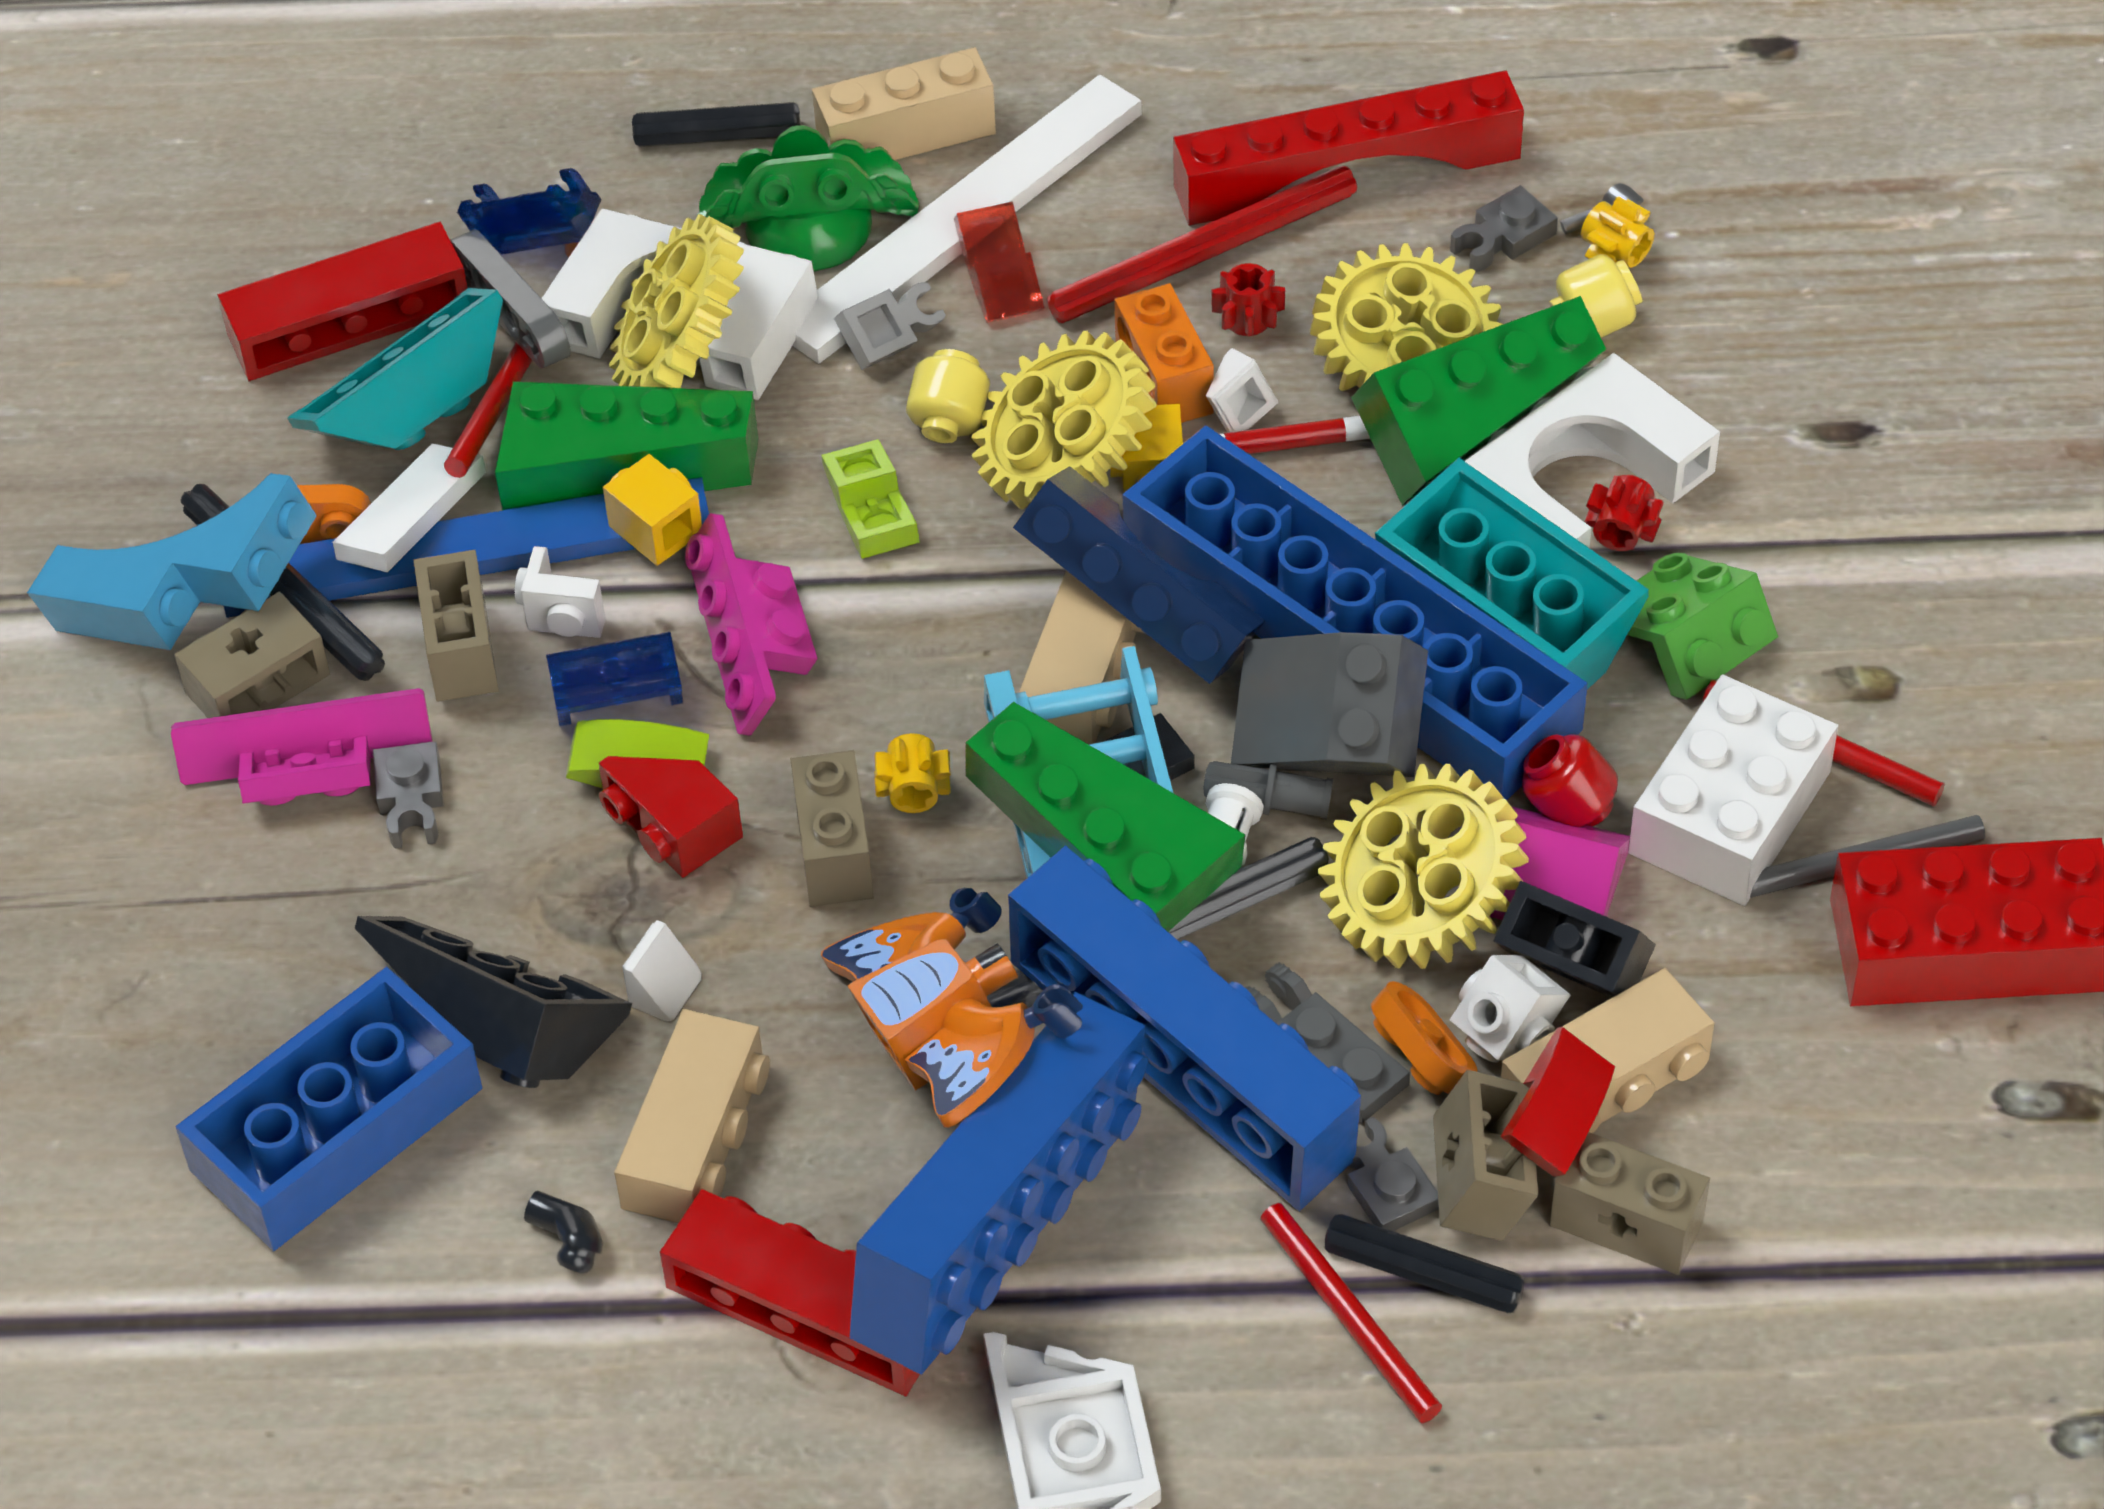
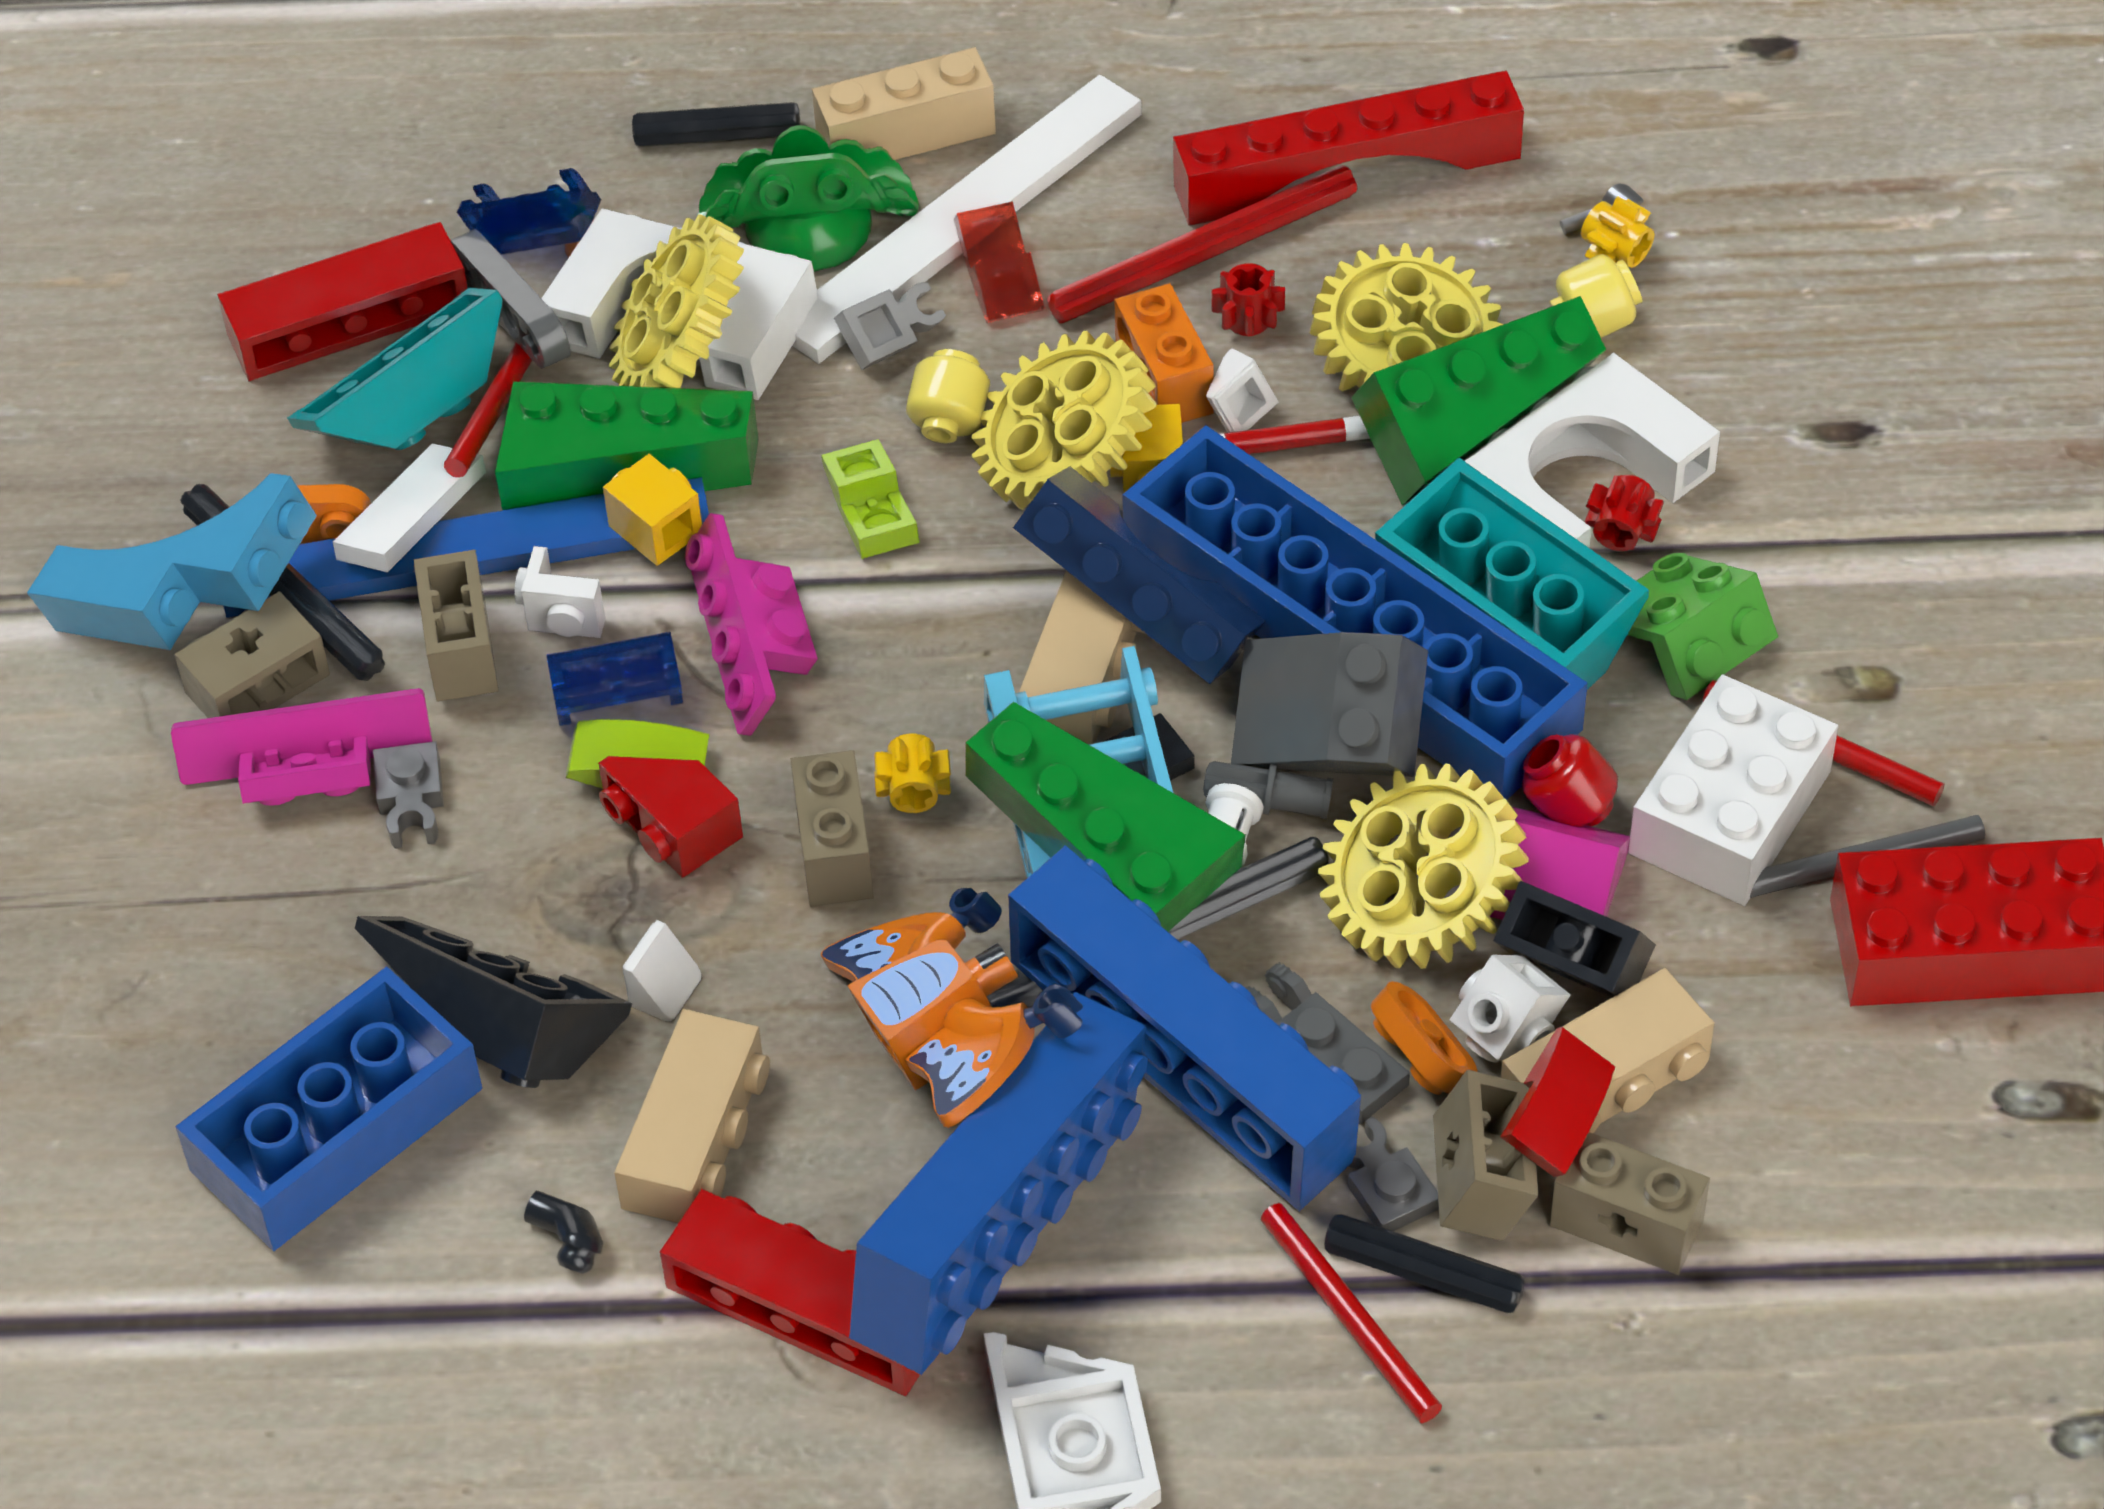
flat silver plate [1450,185,1558,272] -> none

